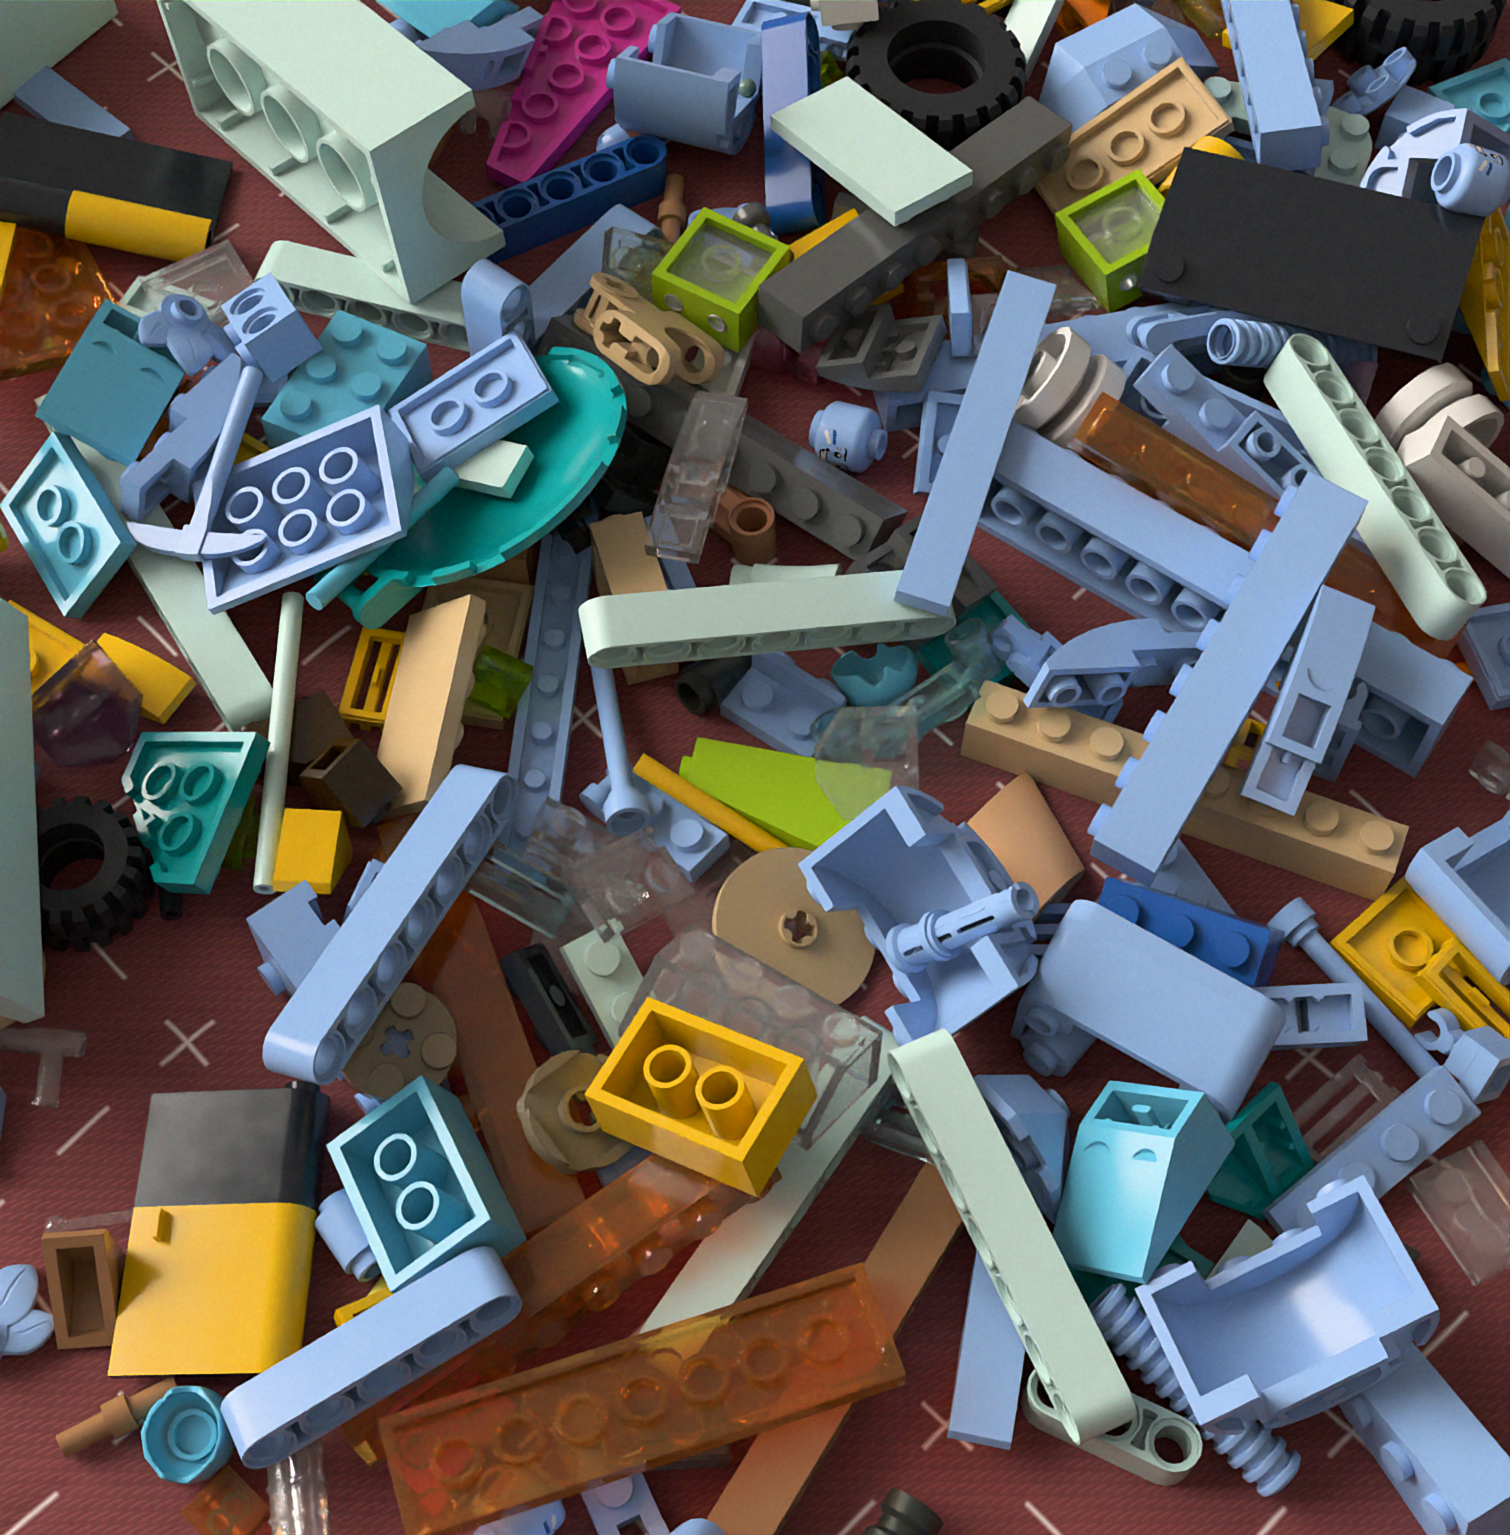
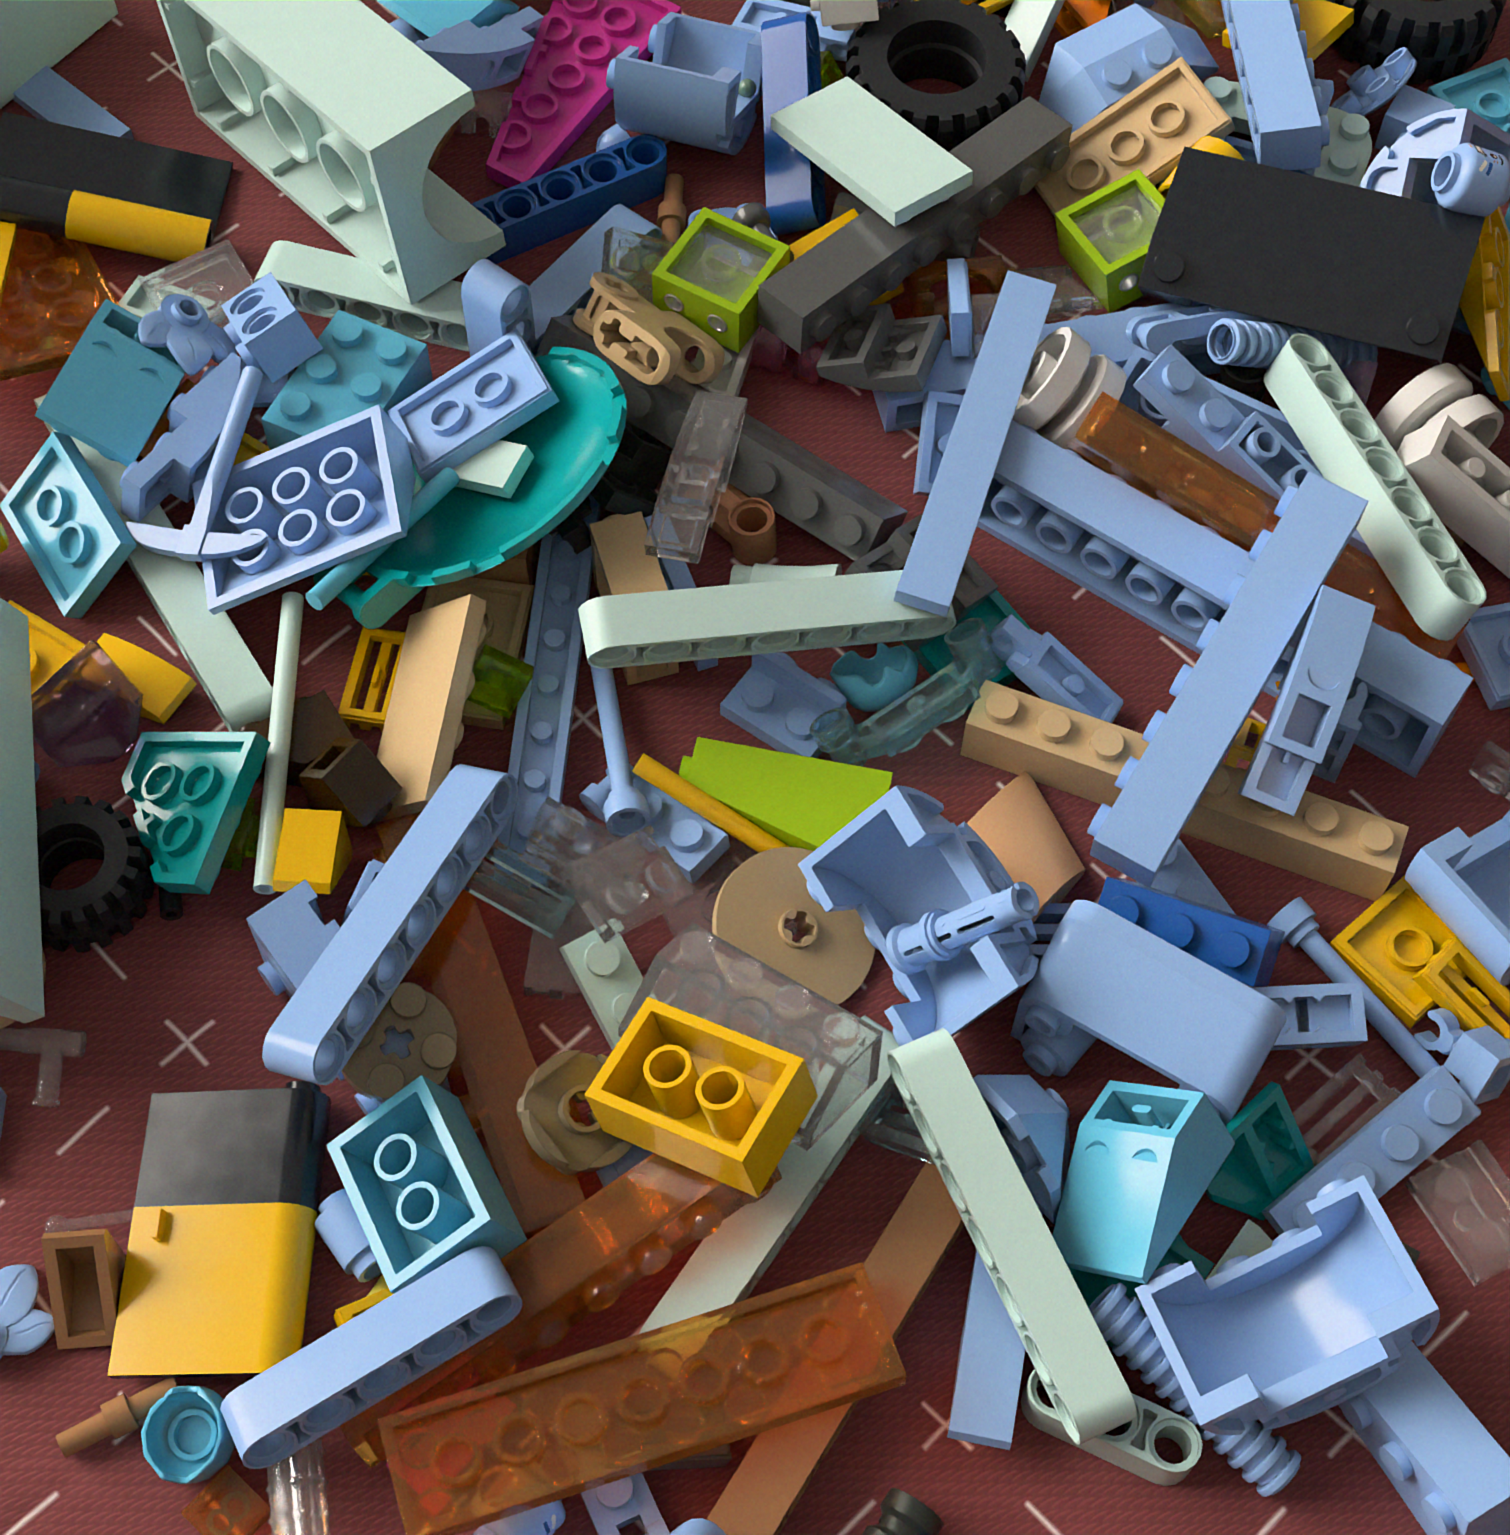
black hinge [498,943,598,1103] -> none
pearl dark grey cone [674,655,752,715] -> none
light blue head [809,401,888,473] -> none
clear slope [815,705,919,820] -> none
light blue slope [1023,618,1203,708] -> none

